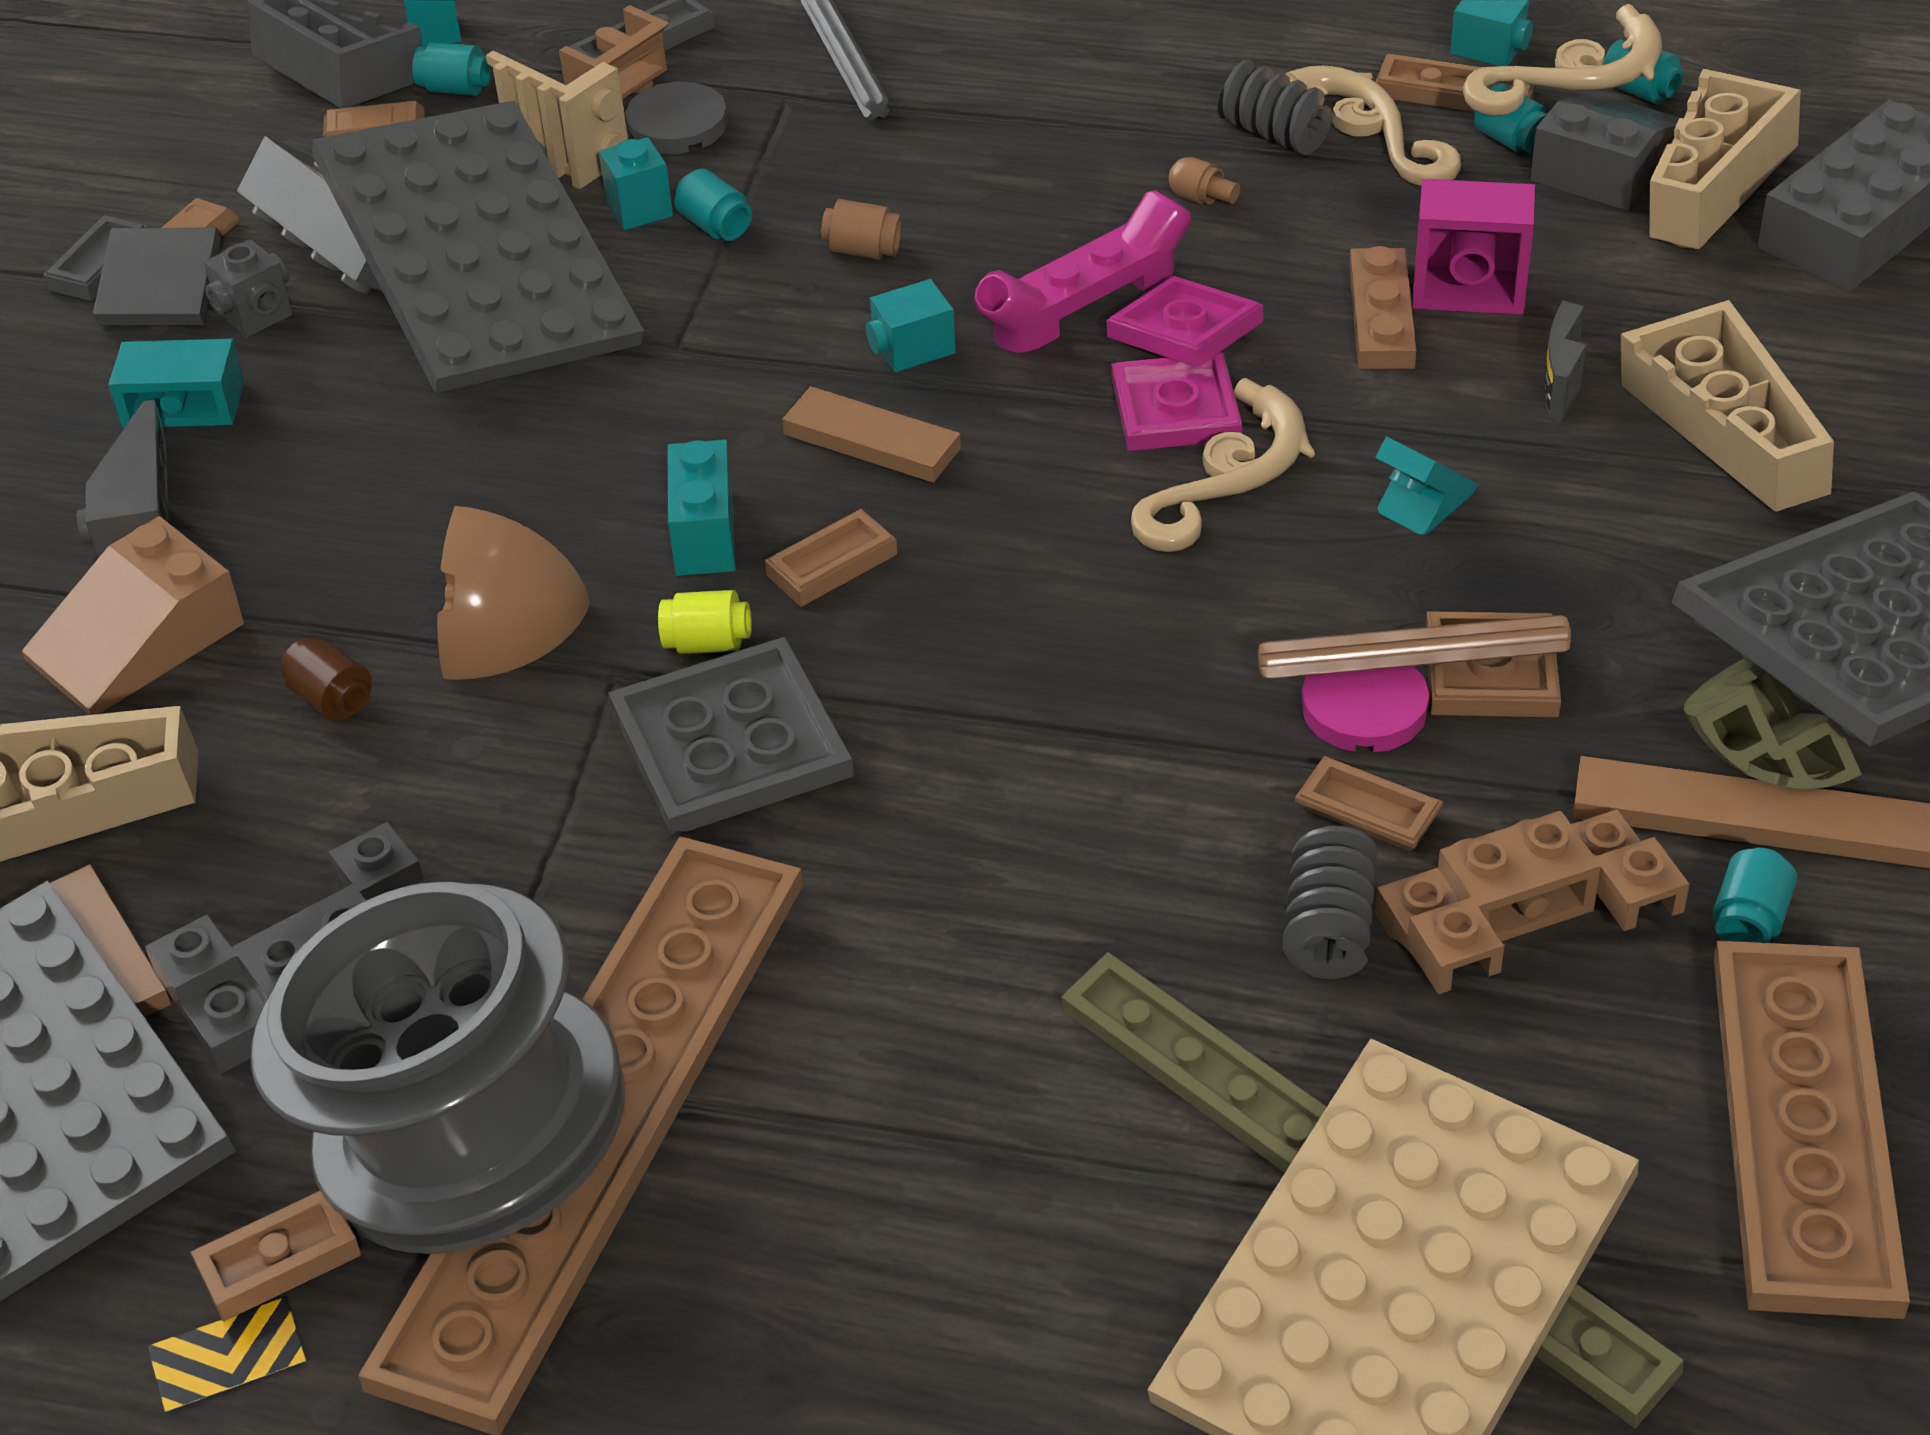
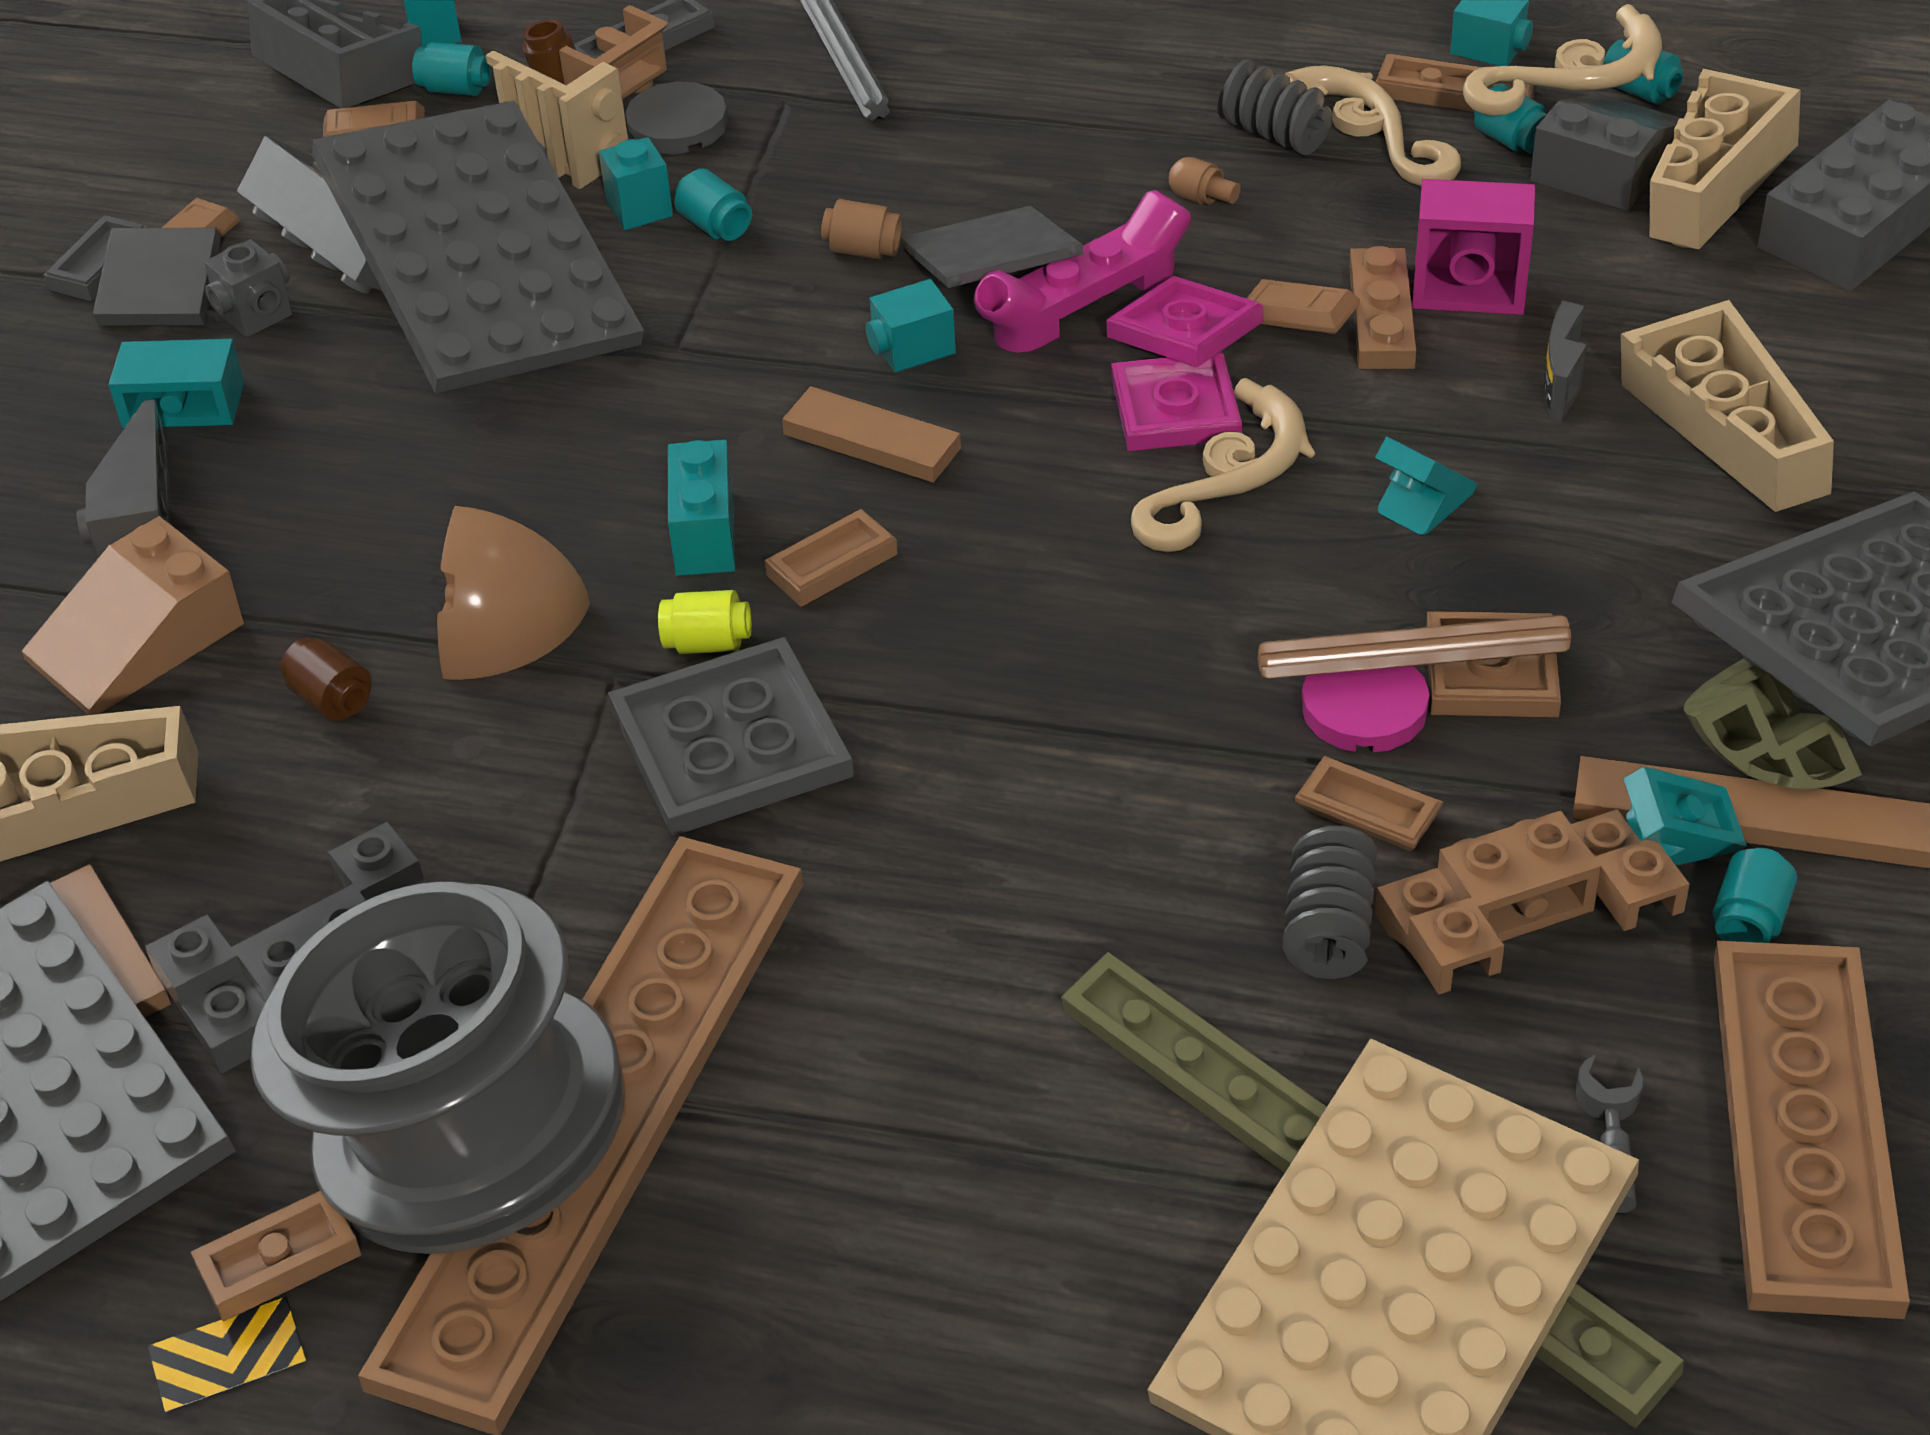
none -> reddish brown brick [522,19,576,84]
none -> dark grey piece [901,205,1084,288]
none -> medium nougat tile [1246,279,1360,334]
none -> dark grey piece [1575,1055,1643,1213]
none -> teal slope [1624,766,1747,866]

